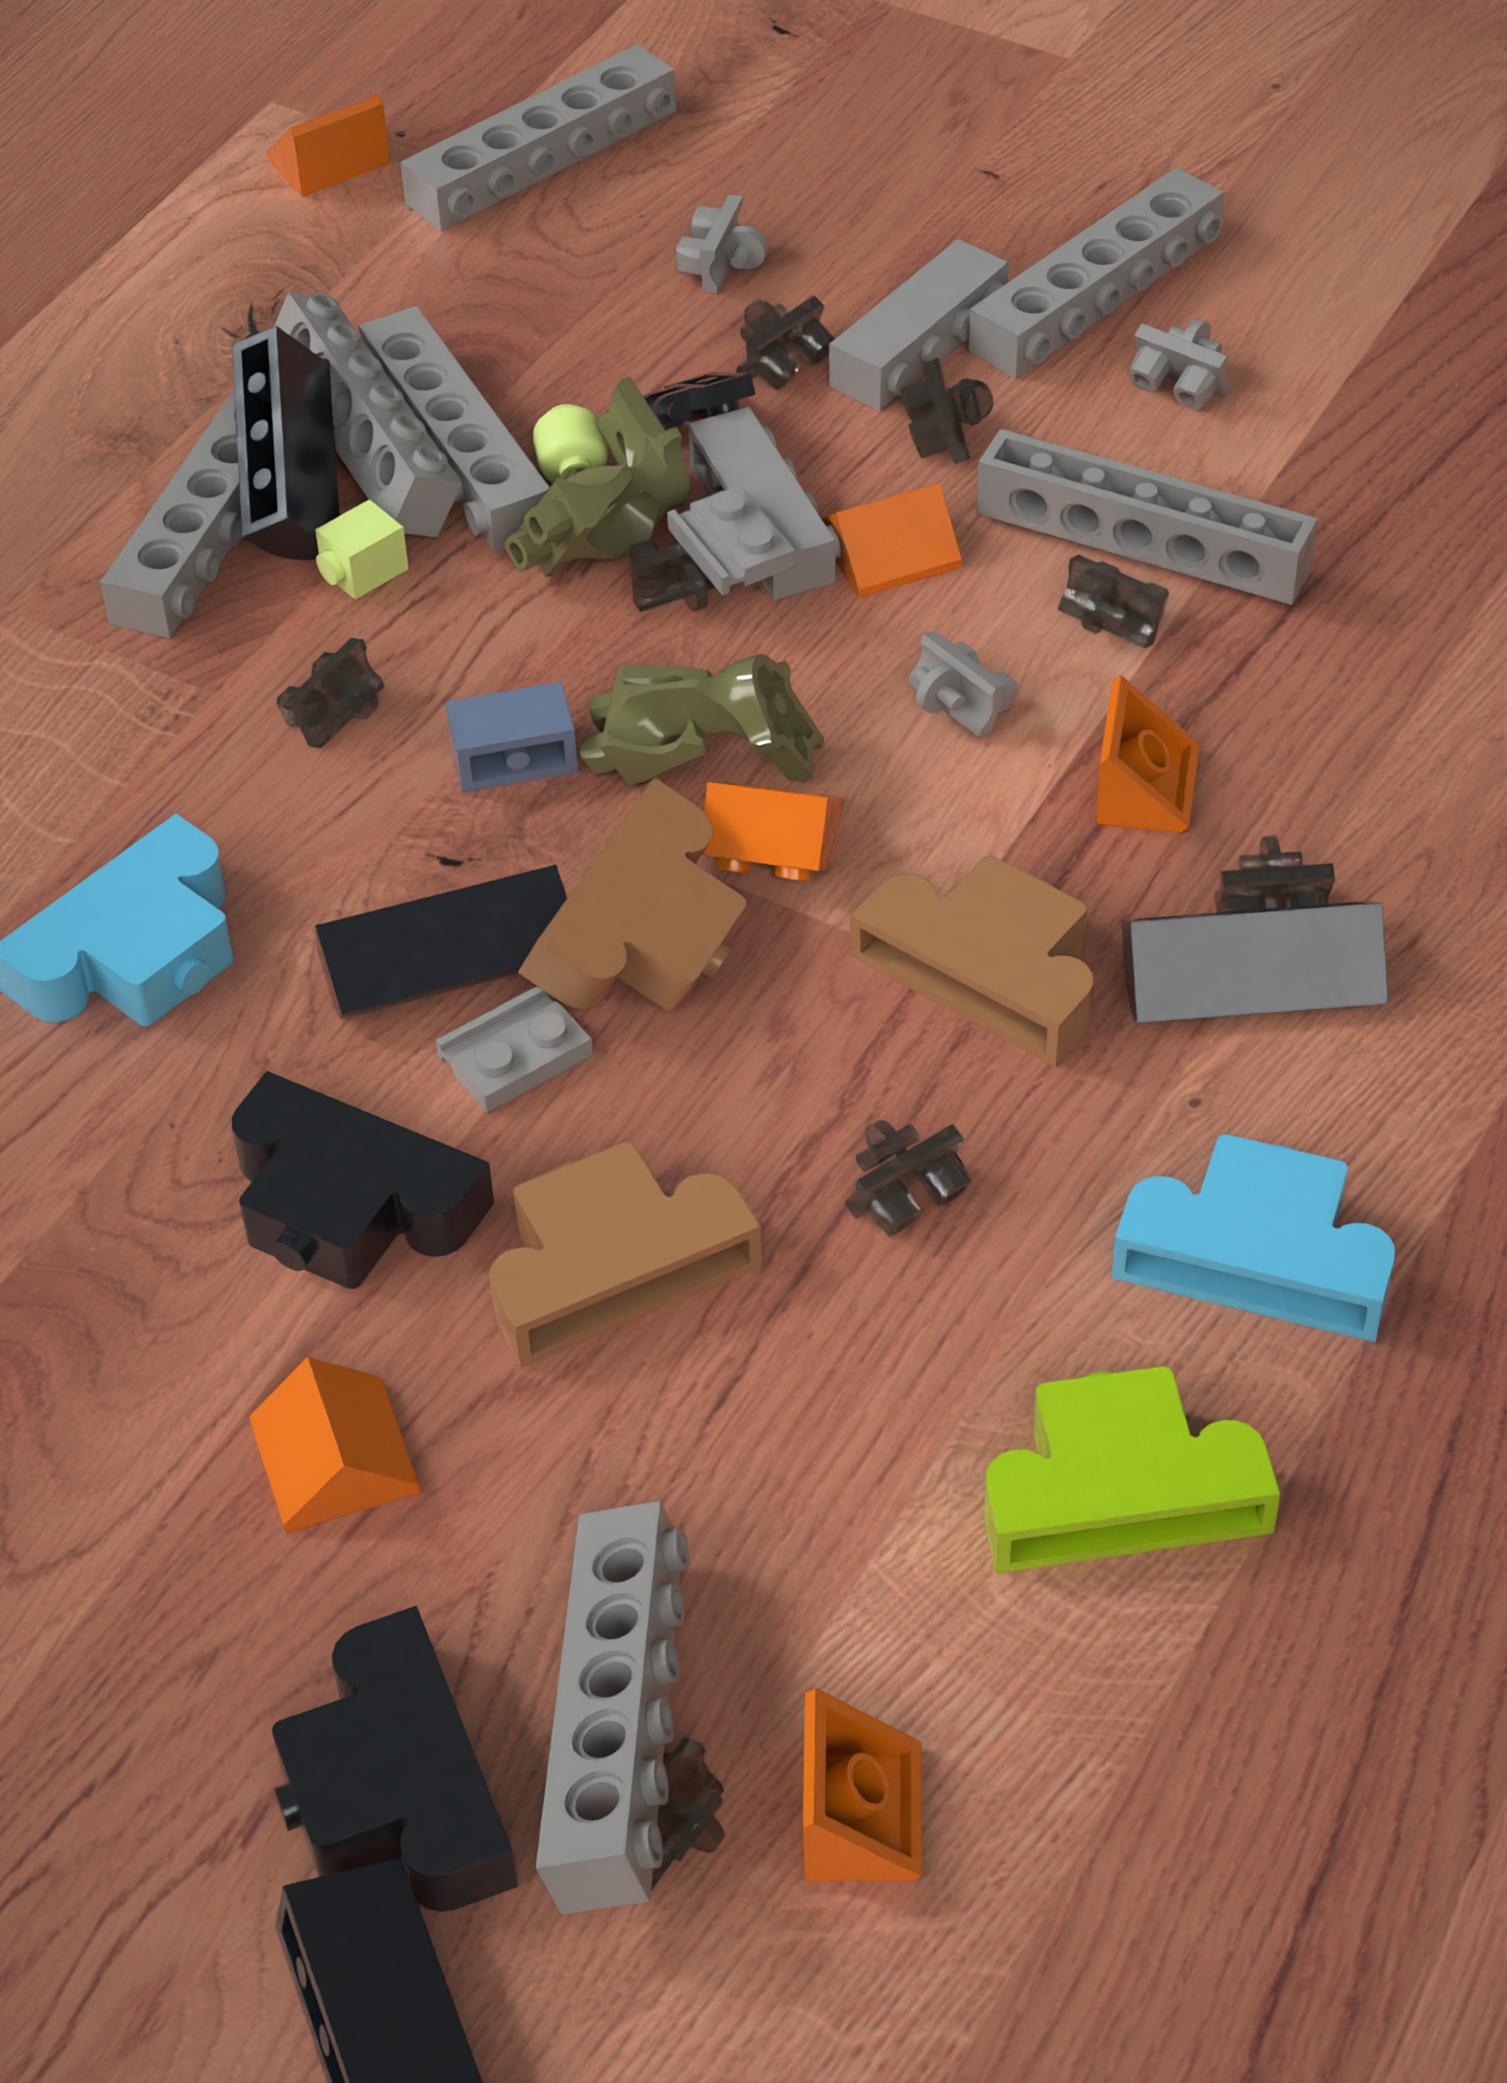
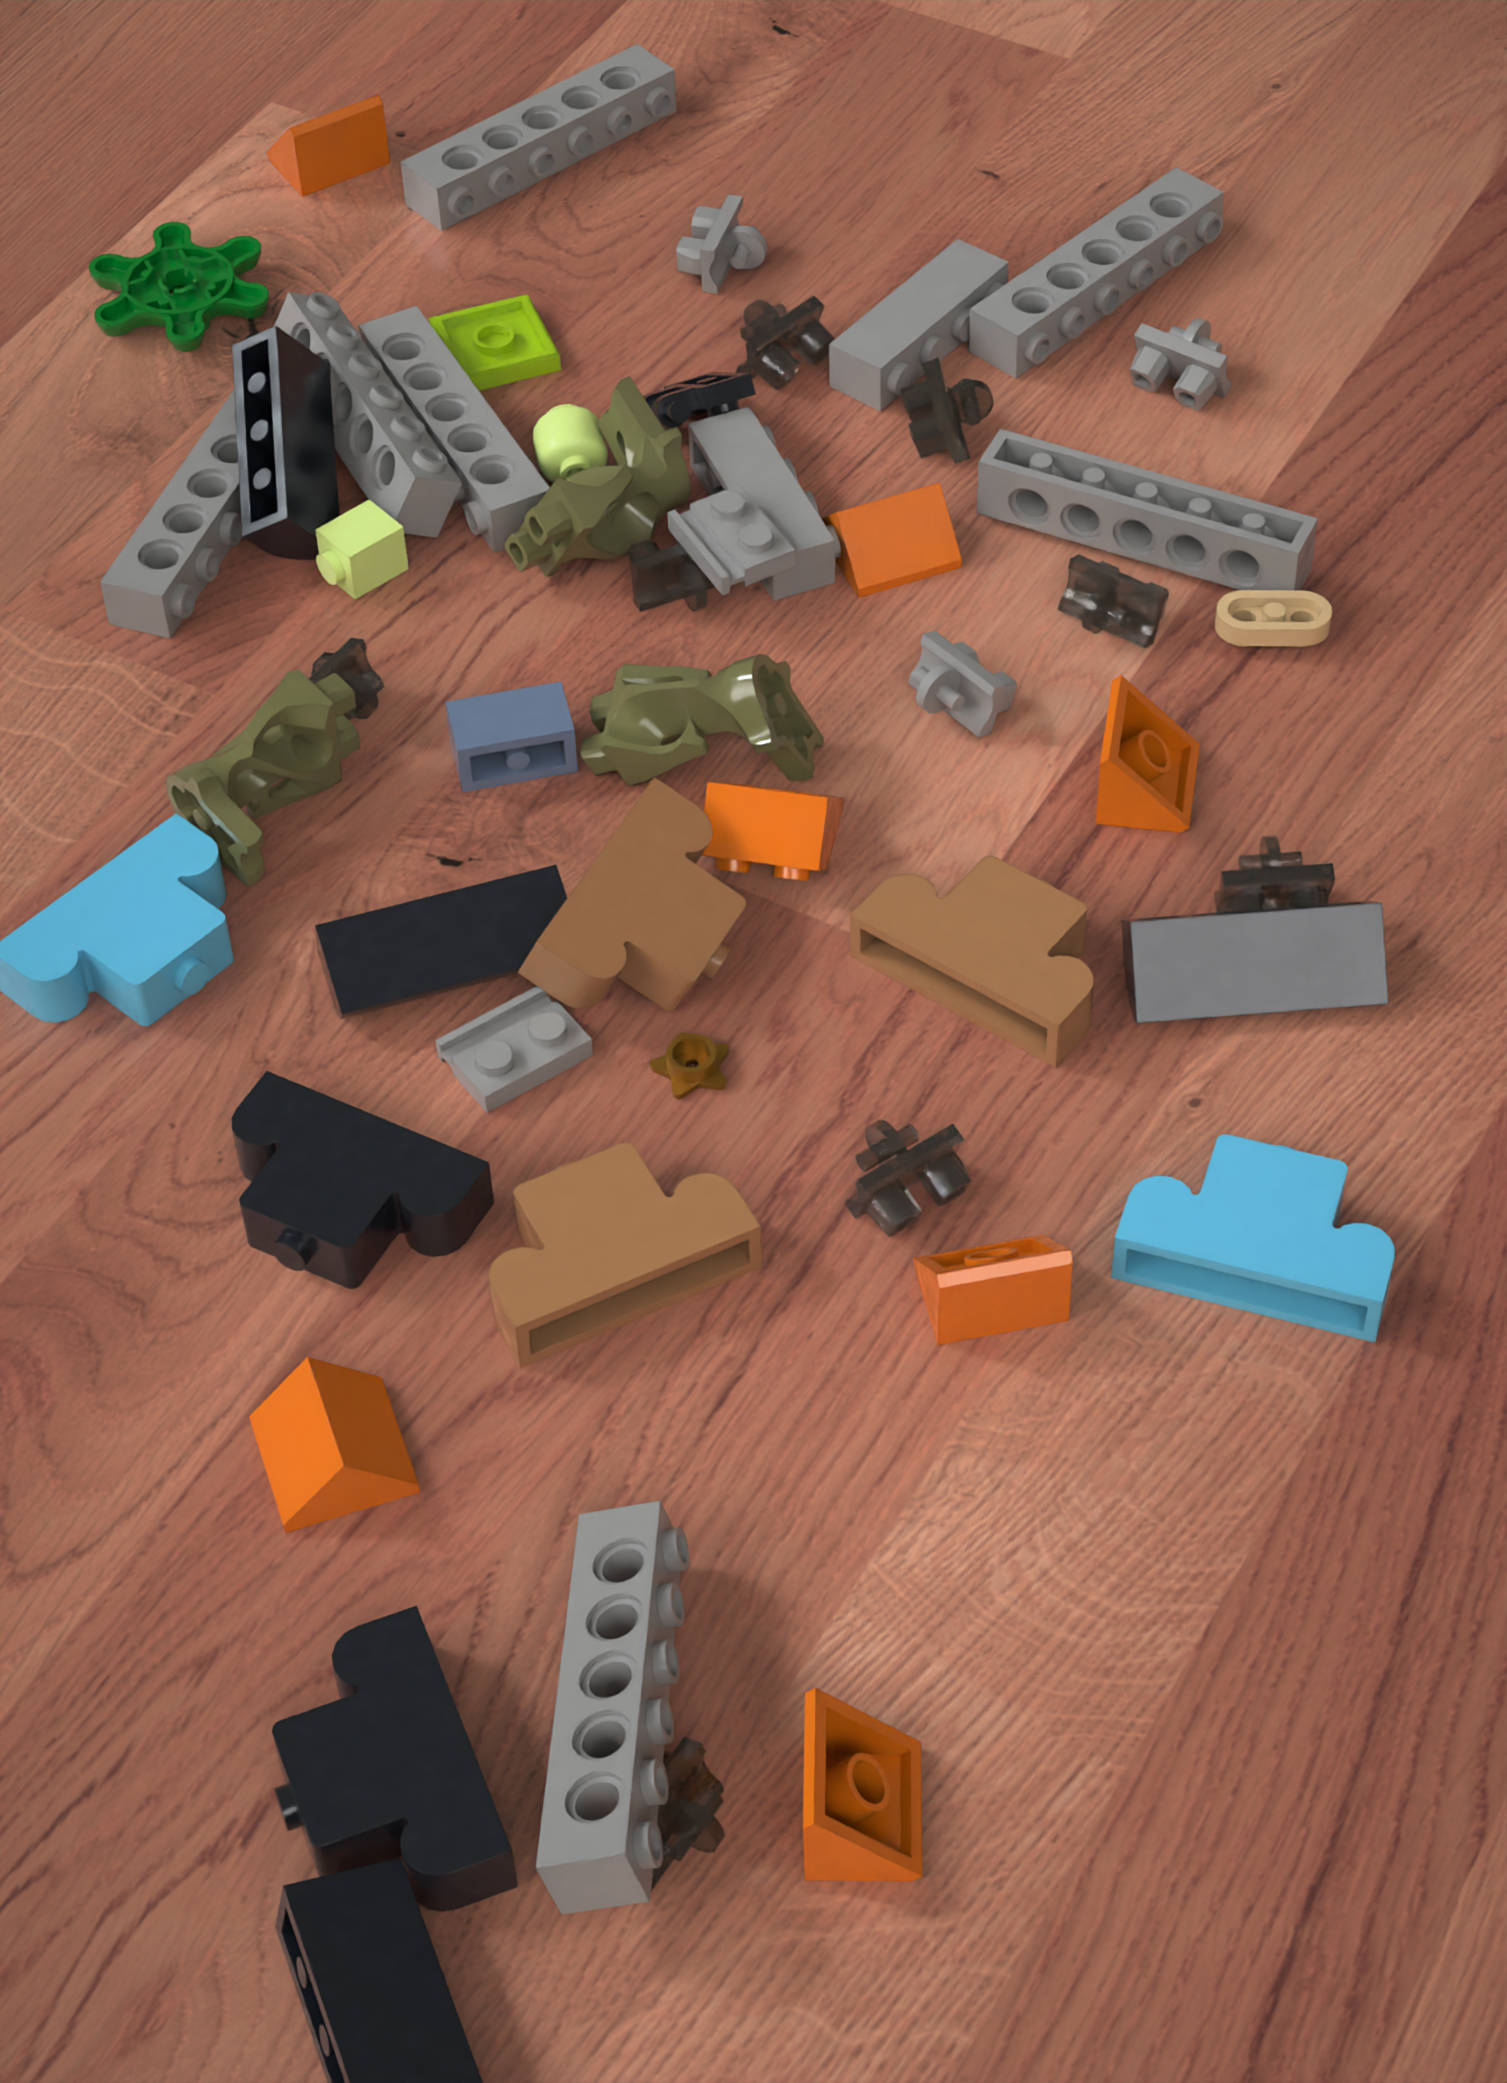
lime brick [984,1366,1280,1573] -> none
none -> green plate [89,222,270,352]
none -> olive hips [165,670,360,887]
none -> lime tile [428,294,561,391]
none -> pearl gold plate [649,1032,730,1100]
none -> orange slope [913,1234,1073,1345]
none -> tan plate [1215,590,1332,647]

